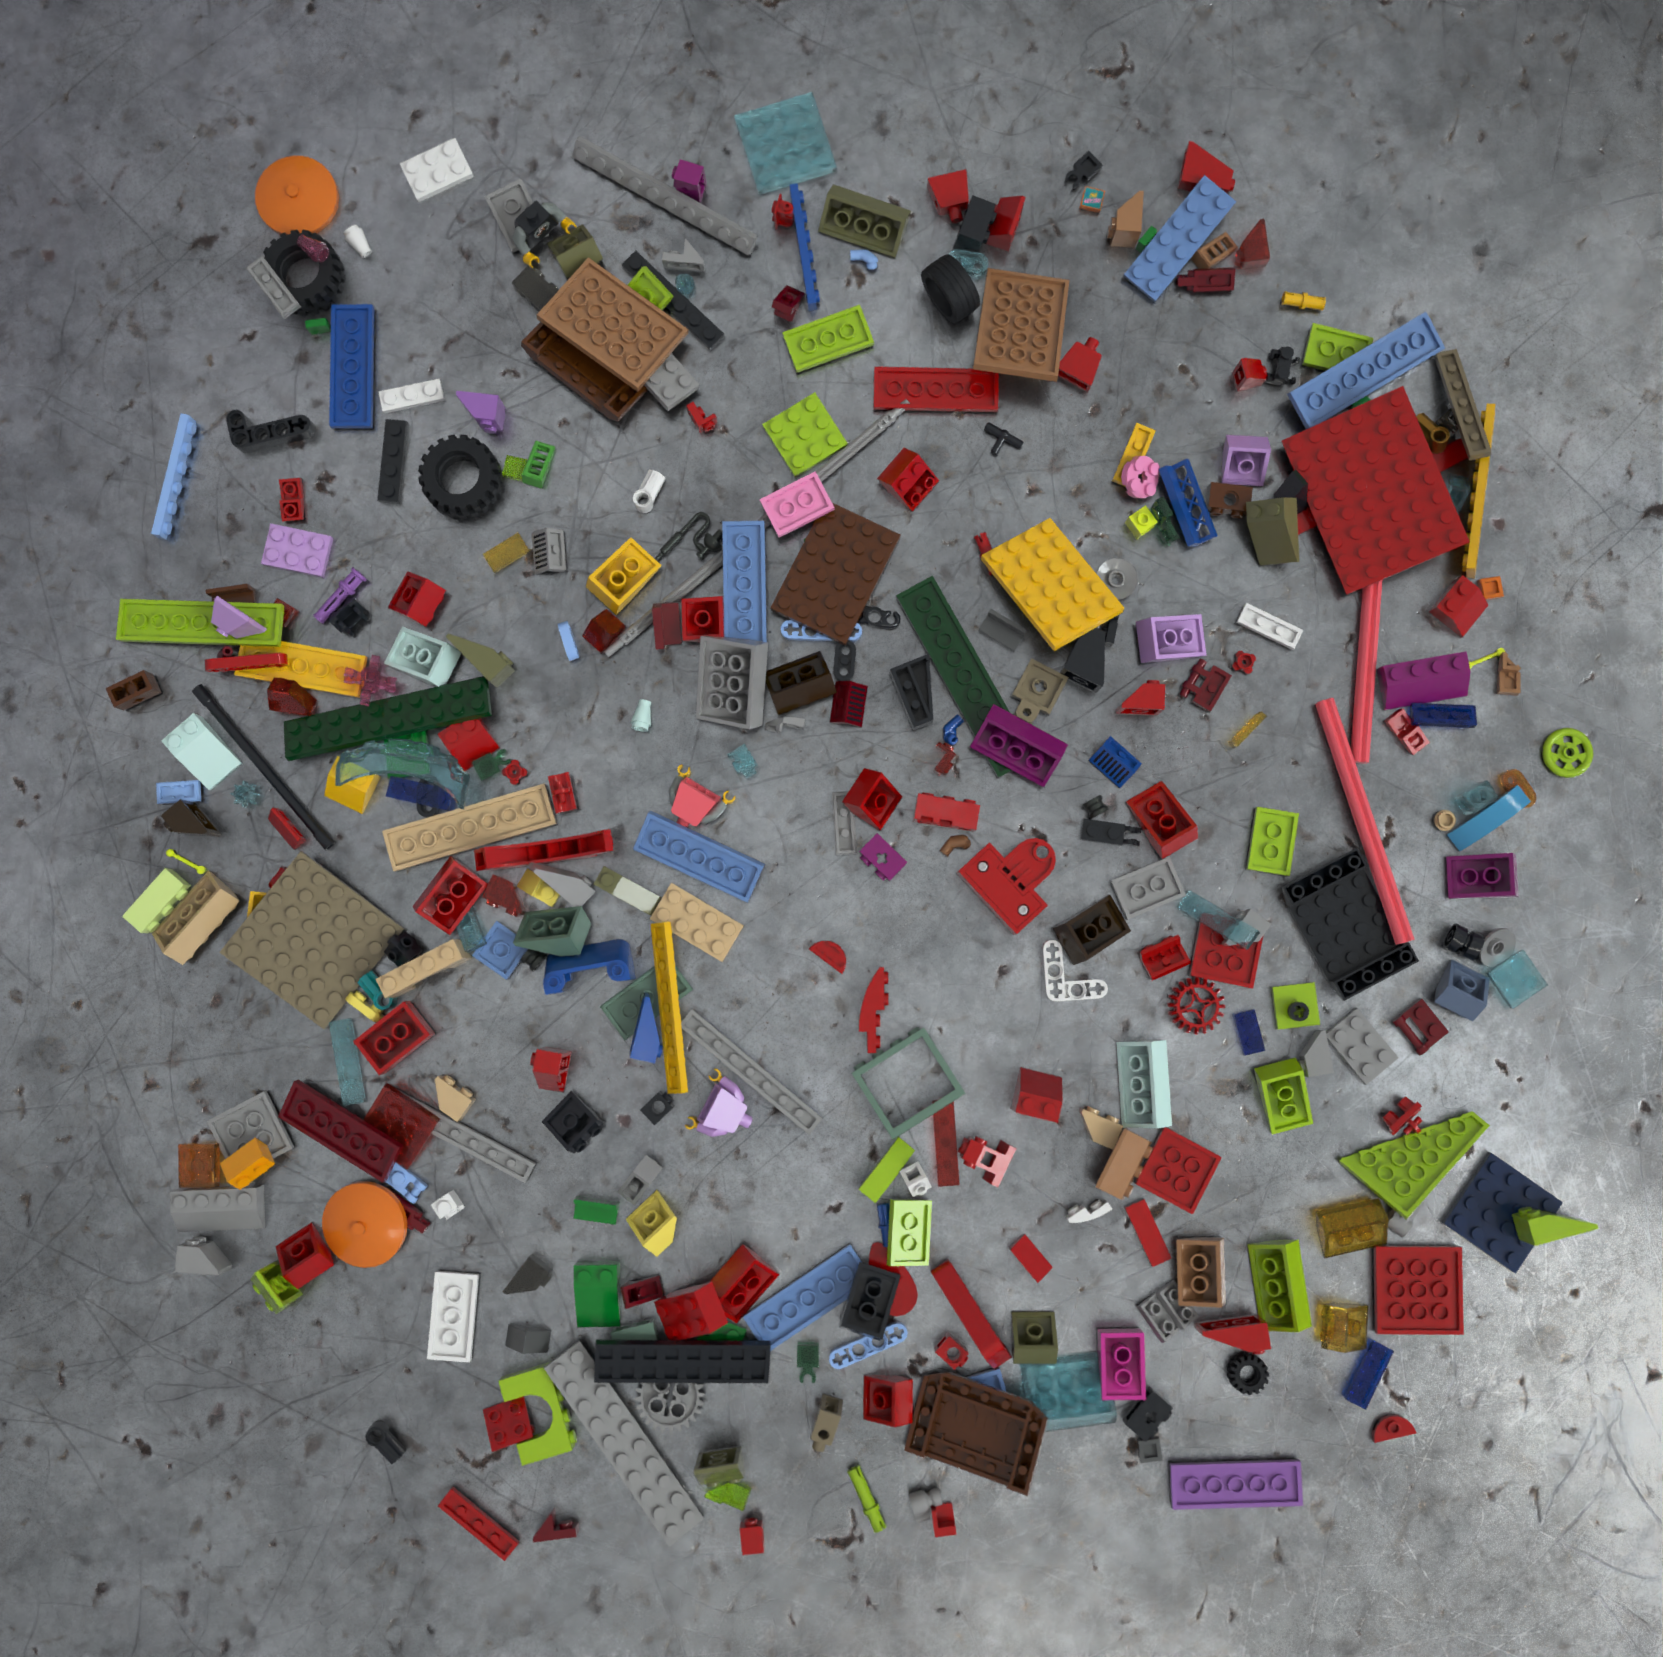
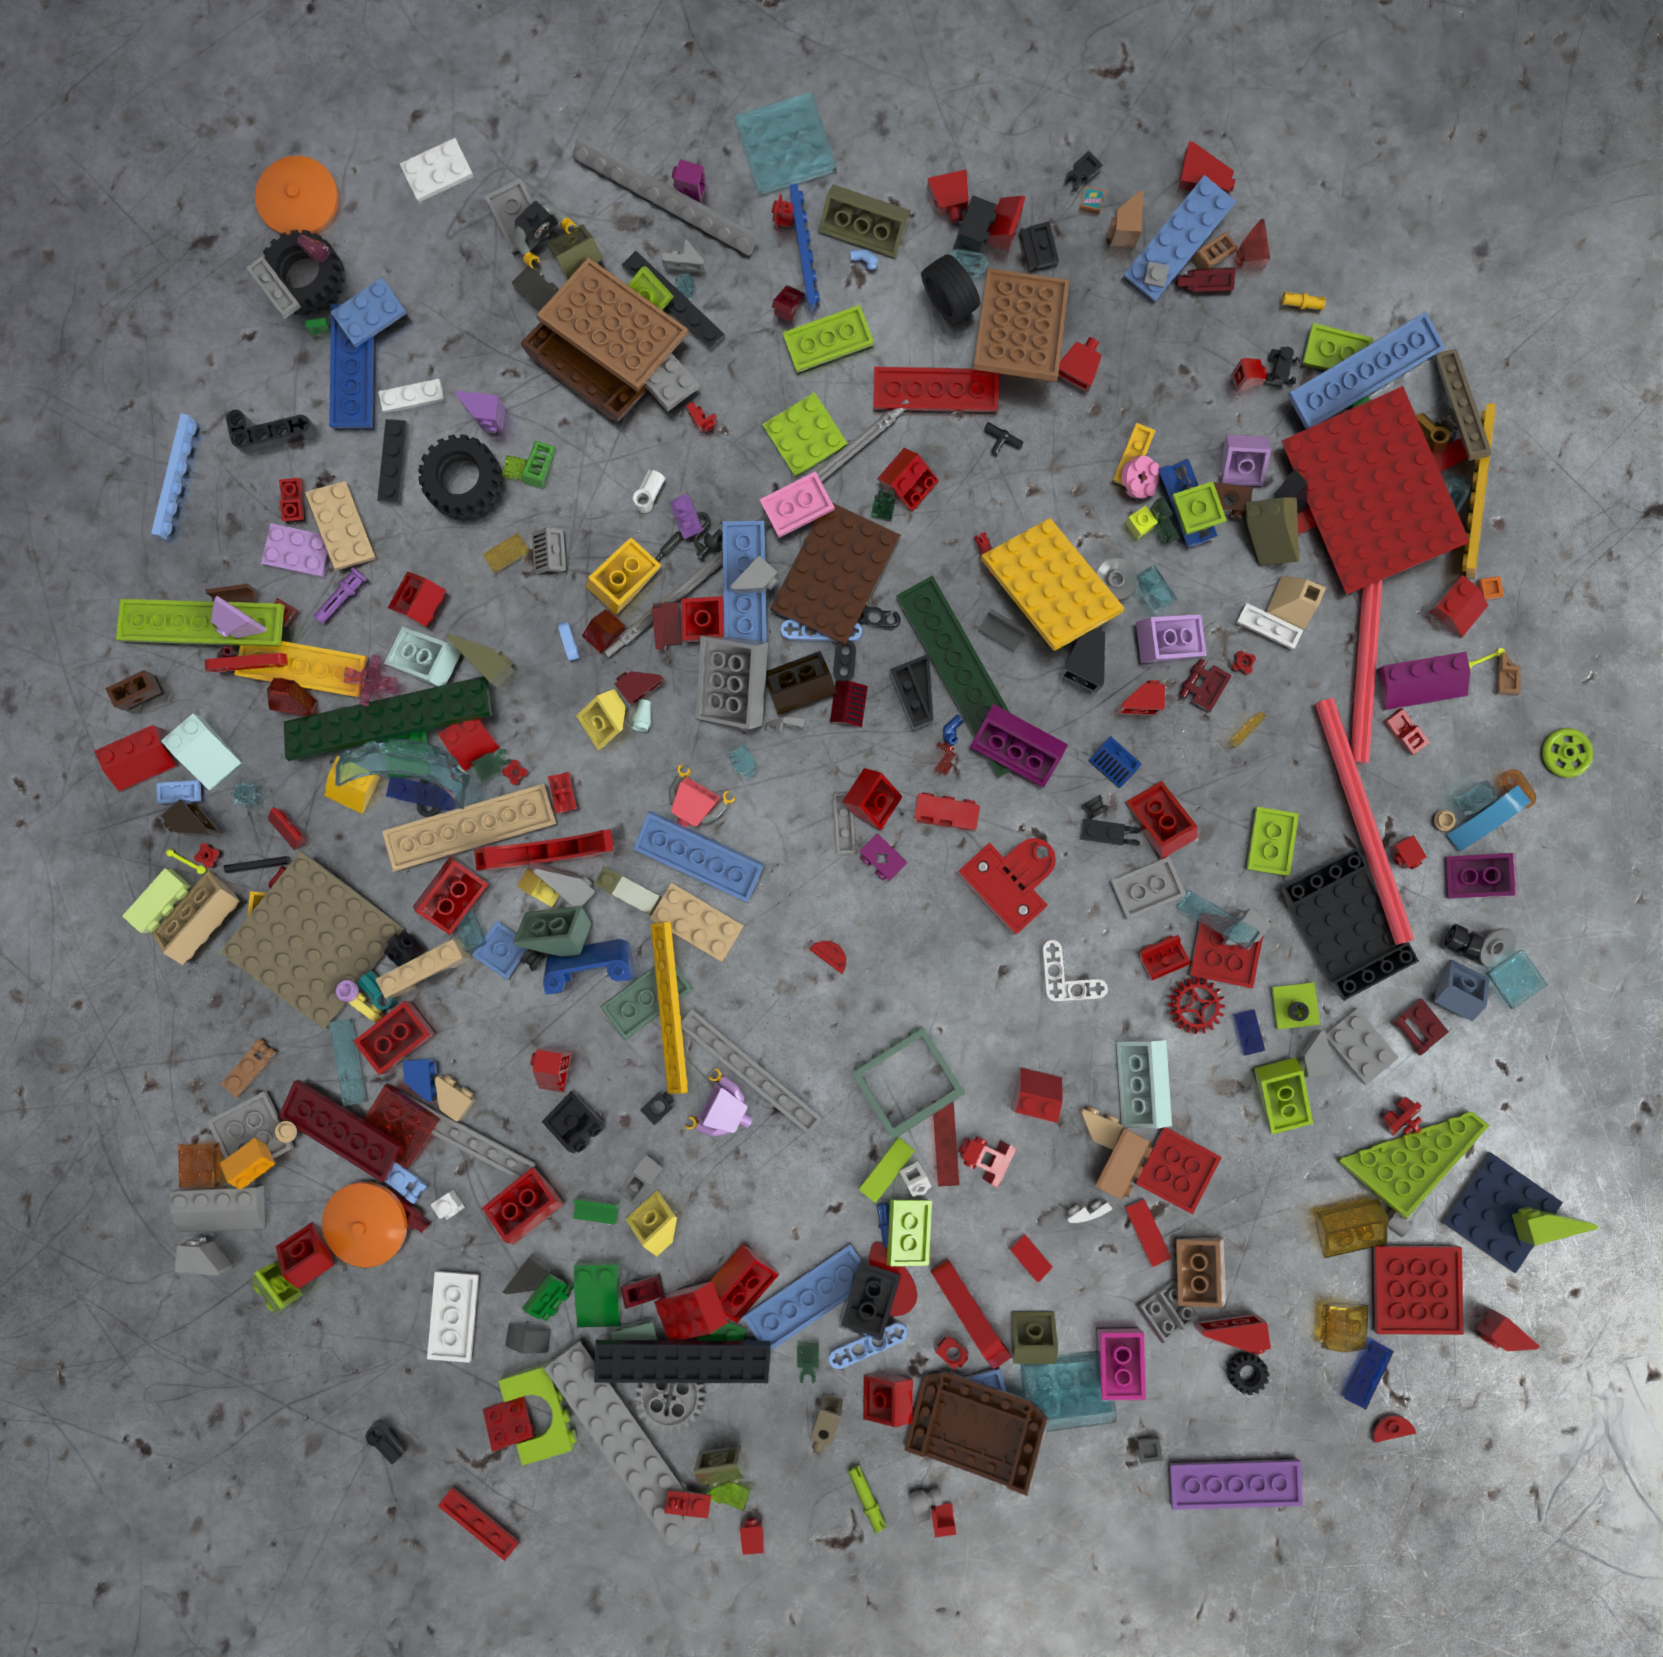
black piece [192,684,335,851] -> none
black piece [329,596,370,637] -> none
white cone [343,225,372,258] -> none
clear red slope [482,874,526,917] -> none
dark red slope [533,1508,579,1543] -> none
blue slope [629,992,663,1063] -> none
red slope [859,967,889,1053] -> none
medium nougat arm [939,835,971,857] -> none
dark tan plate [1012,658,1069,724] -> none
dark brown slope [1052,895,1131,965] -> none
black plate [1102,615,1119,647] -> none
black brick [1122,1386,1173,1442] -> none
green tile [1135,225,1157,253] -> none
lime slope [1248,1239,1312,1332] -> none
clear blue plate [1410,703,1477,728] -> none
none -> red slope [94,725,178,792]
none -> red plate [194,843,219,868]
none -> medium nougat plate [221,1038,276,1098]
none -> black bar [224,856,289,873]
none -> tan plate [274,1121,297,1143]
none -> tan plate [305,481,375,571]
none -> medium blue plate [331,278,407,348]
none -> lavender tile [336,980,359,1002]
none -> blue slope [402,1058,437,1102]
none -> red slope [482,1167,564,1245]
none -> green plate [522,1274,574,1322]
none -> light yellow slope [576,689,626,751]
none -> dark red slope [615,671,665,706]
none -> red plate [664,1489,711,1518]
none -> medium lavender plate [669,493,703,539]
none -> light grey slope [730,556,779,593]
none -> clear green plate [871,485,896,520]
none -> black plate [1020,222,1059,270]
none -> clear light blue slope [1136,564,1177,615]
none -> light grey plate [1143,262,1169,288]
none -> lime plate [1172,481,1227,535]
none -> tan slope [1266,575,1326,631]
none -> red brick [1390,835,1427,870]
none -> red slope [1475,1309,1540,1352]

